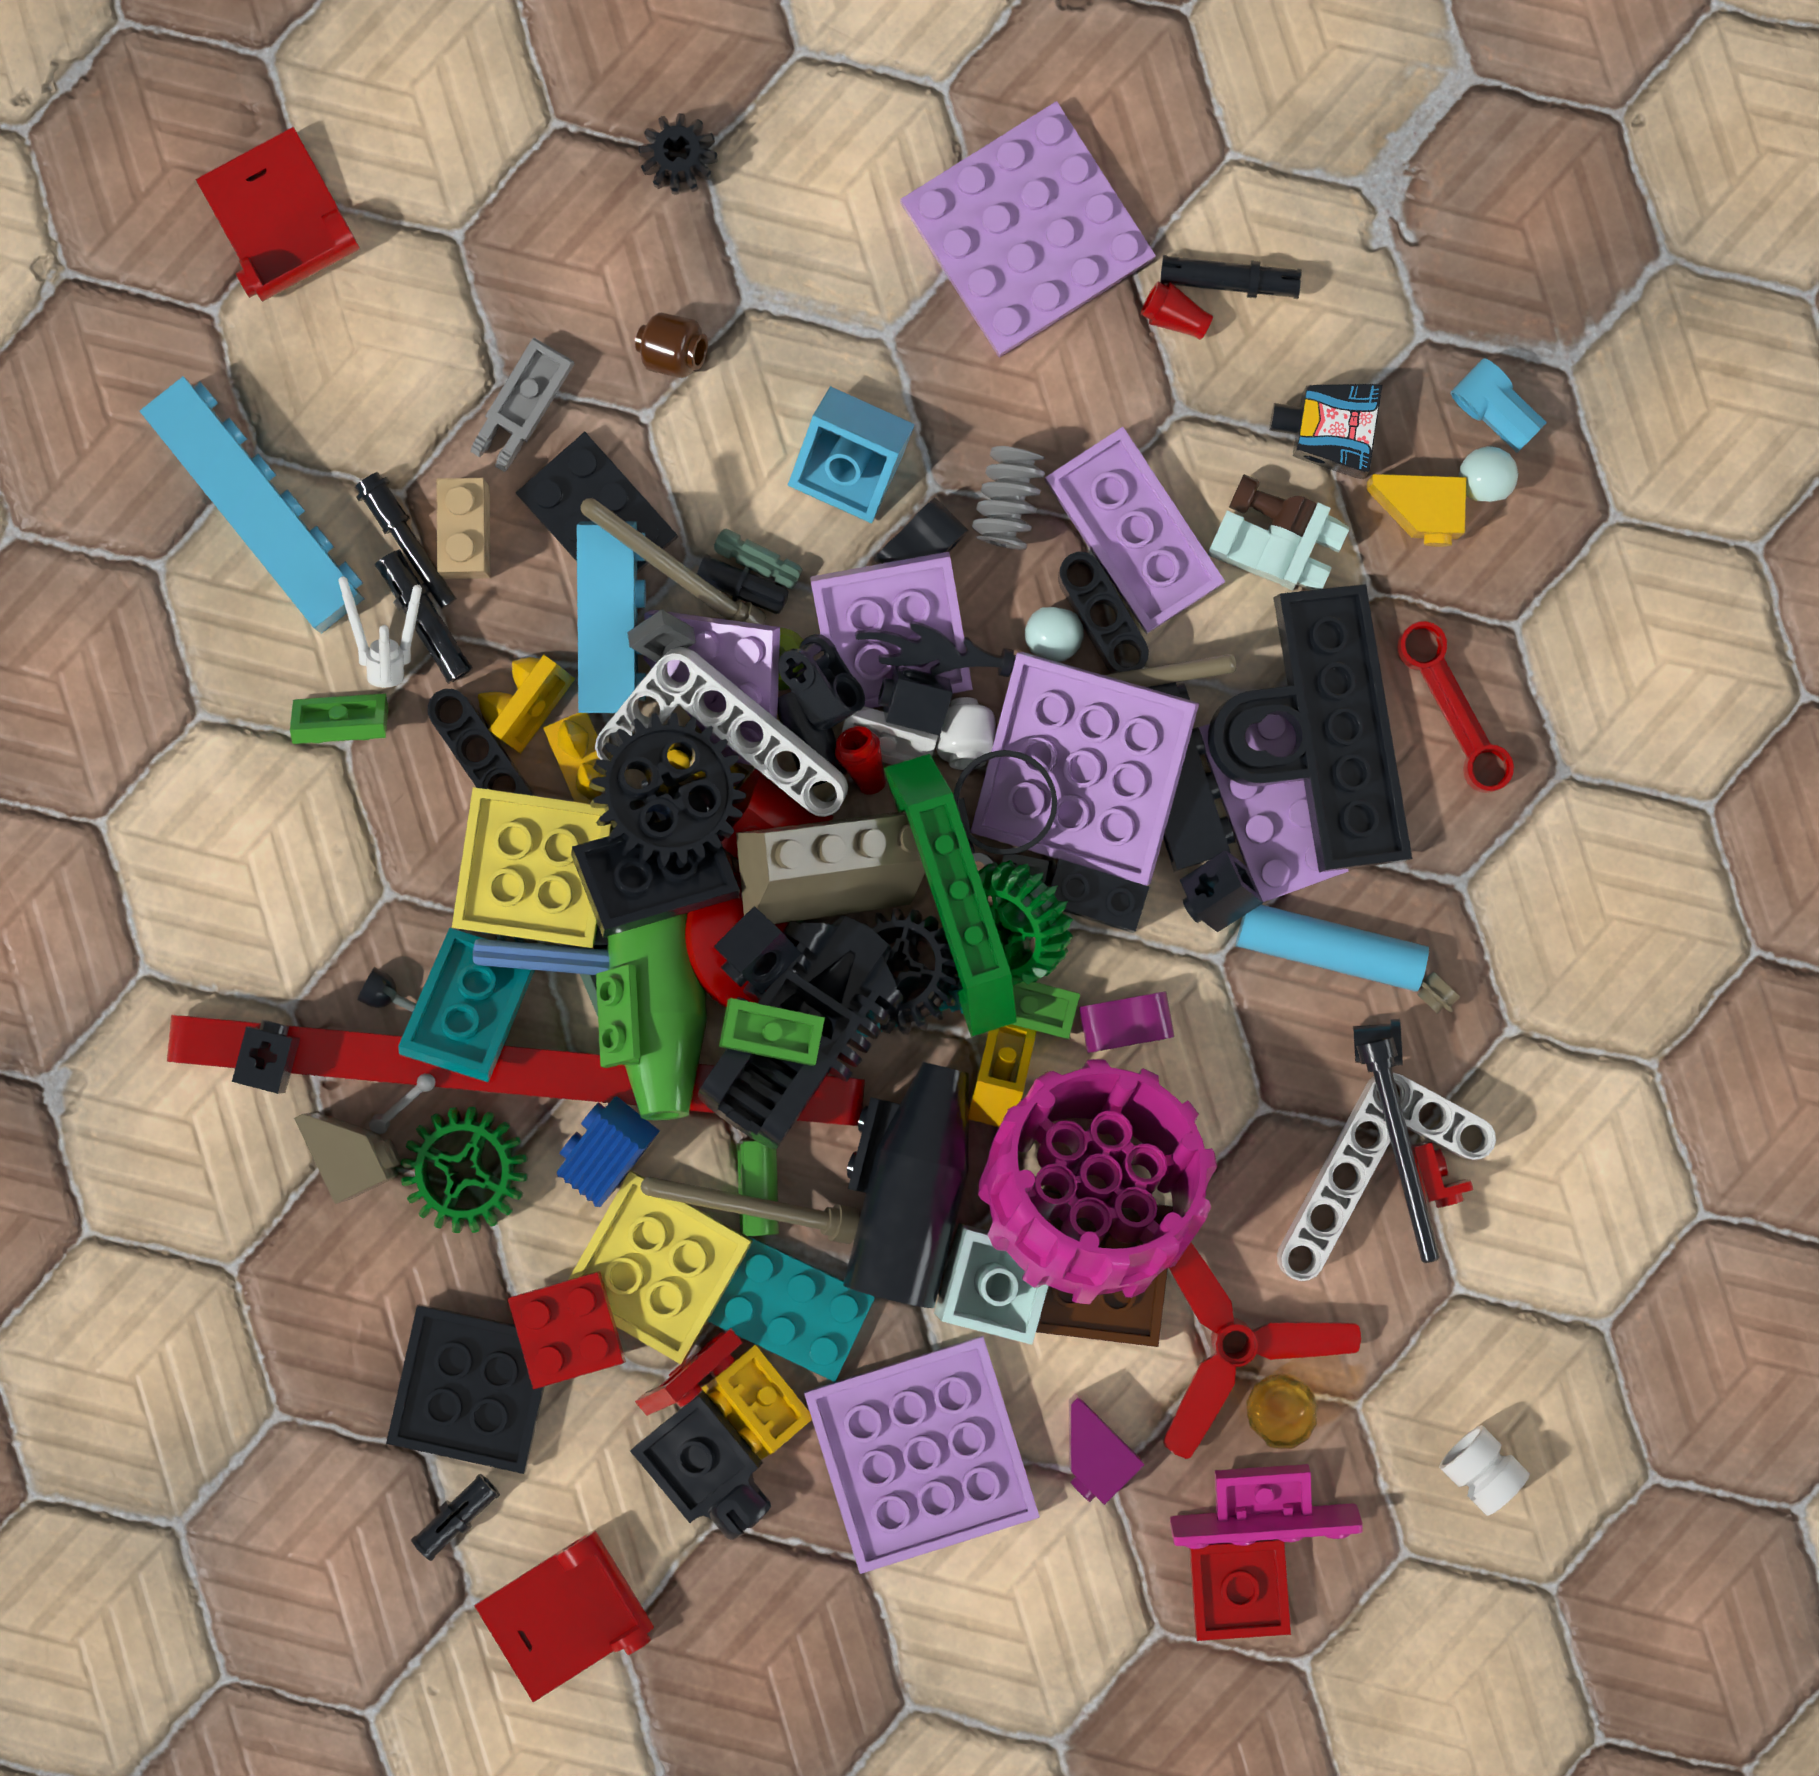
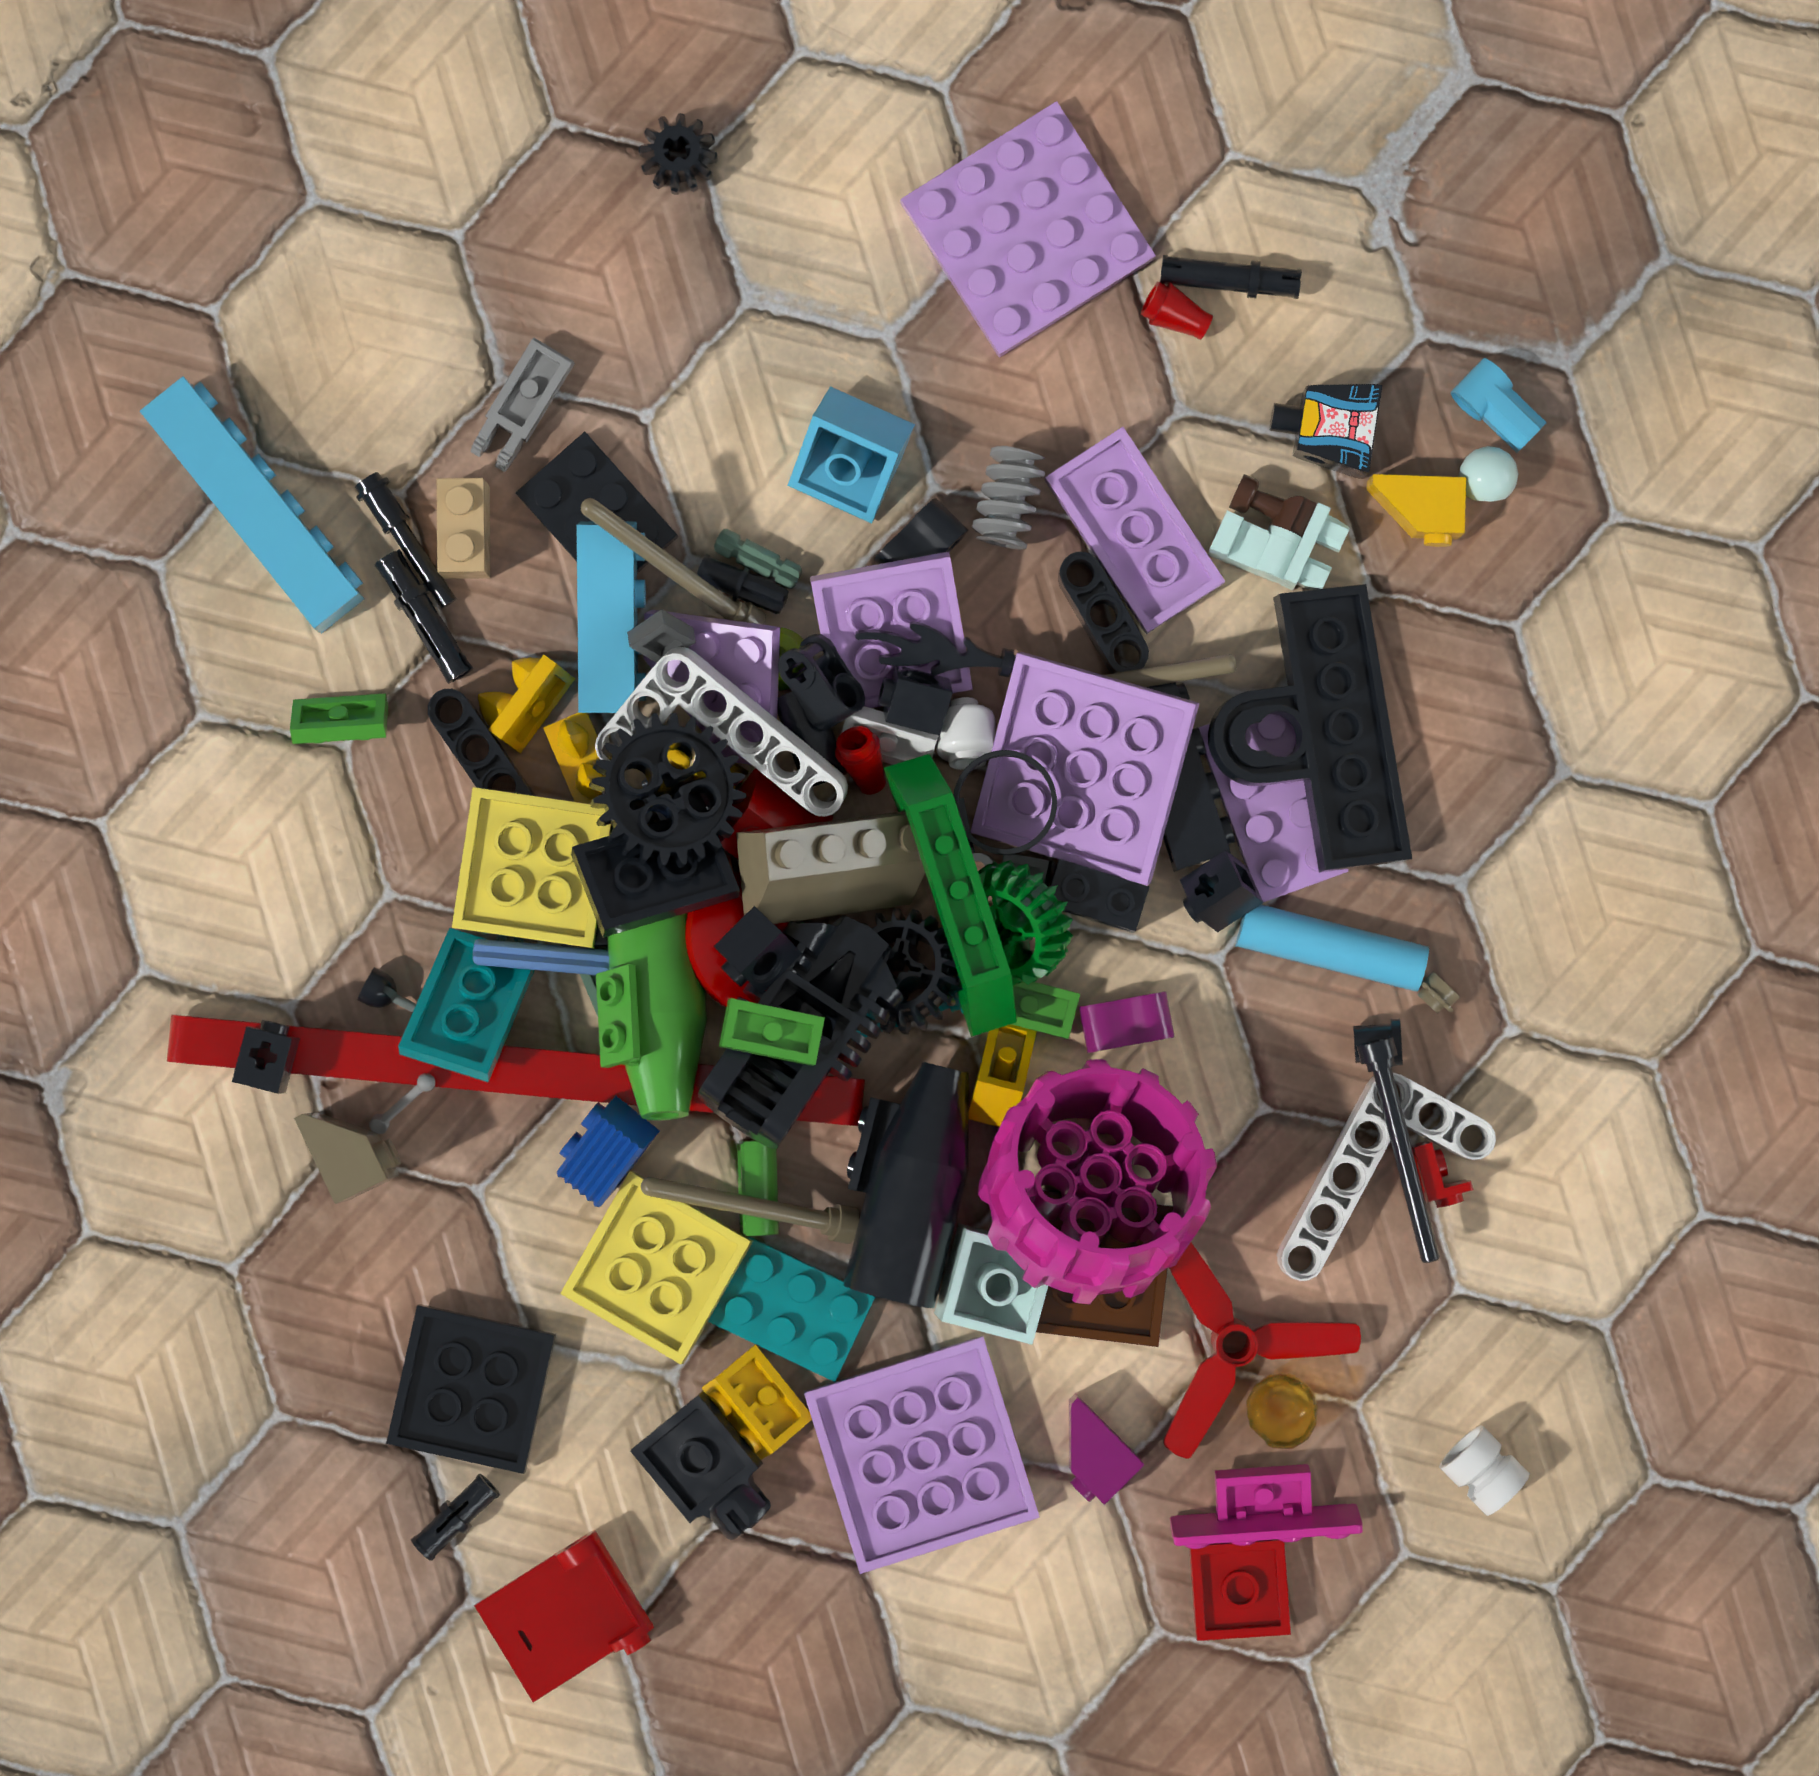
red door [195,127,360,302] -> none
white plant [338,576,422,688] -> none
green gear [401,1107,528,1233] -> none
red plate [507,1271,626,1389] -> none
reddish brown head [635,313,708,378] -> none
red wing [635,1328,743,1416] -> none
light aqua piece [1025,607,1084,662] -> none
red piece [1397,621,1514,793] -> none

